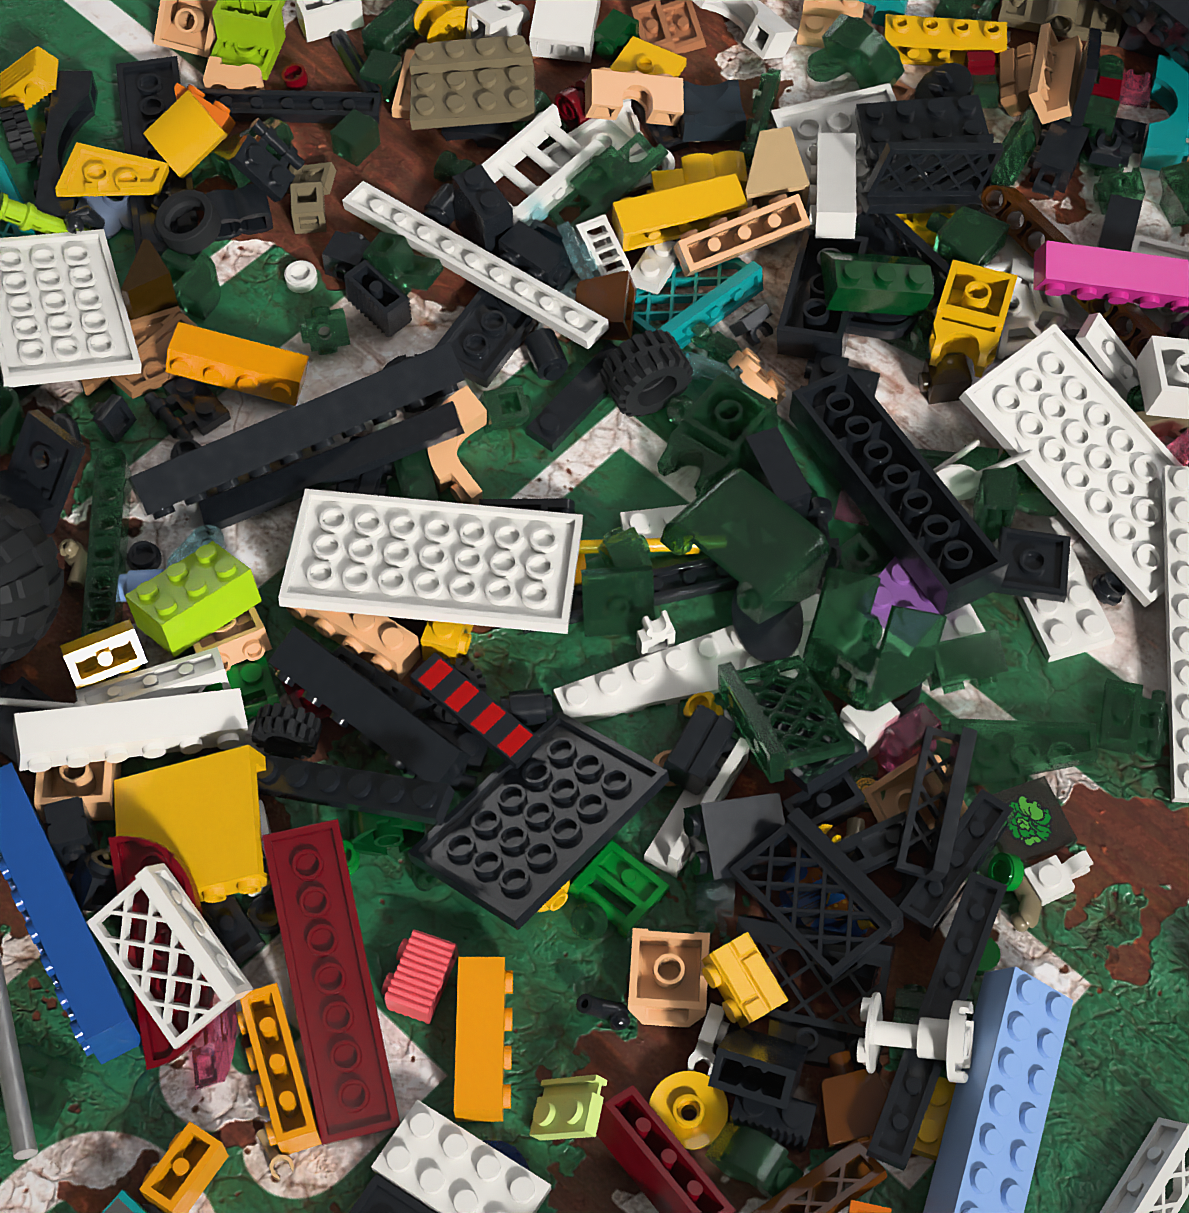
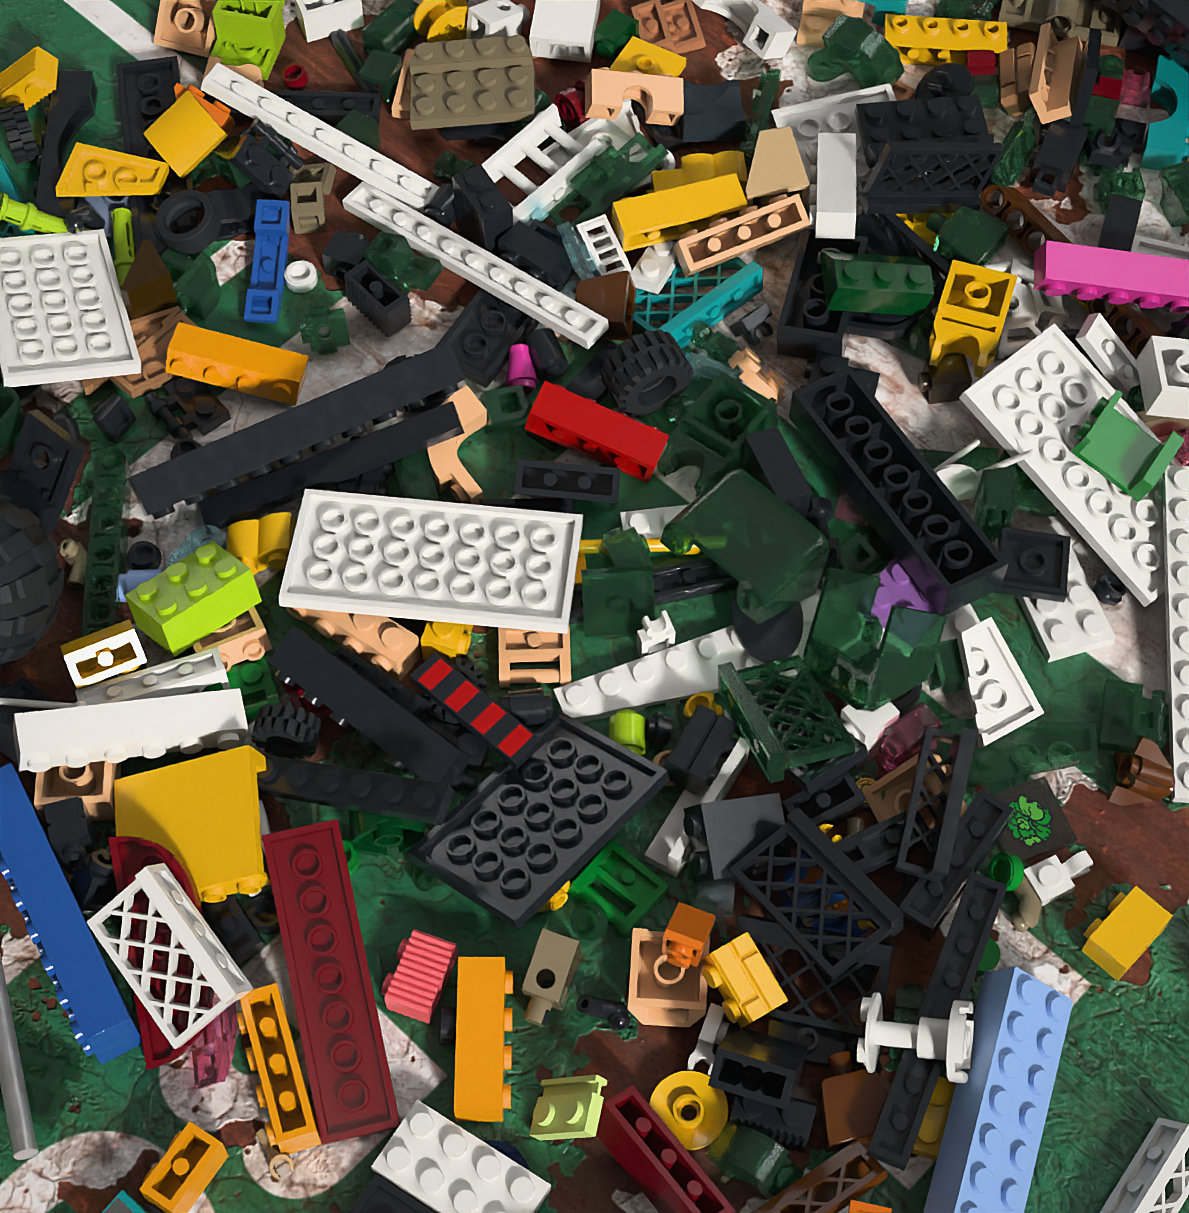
none -> lime pin [111,208,135,289]
none -> white plate [201,63,439,214]
none -> yellow brick [227,512,297,576]
none -> blue slope [244,199,290,323]
none -> black tile [438,1006,457,1046]
none -> light nougat plate [498,627,571,688]
none -> dark pink cone [505,344,538,396]
none -> black brick [514,459,621,503]
none -> dark tan torso [522,928,583,1027]
none -> red brick [524,381,669,483]
none -> lime brick [609,709,646,756]
none -> black plate [645,711,672,748]
none -> orange slope [661,902,716,969]
none -> white wing [956,617,1044,748]
none -> green panel [1071,390,1185,501]
none -> yellow brick [1081,886,1173,981]
none -> reddish brown brick [1106,735,1175,806]

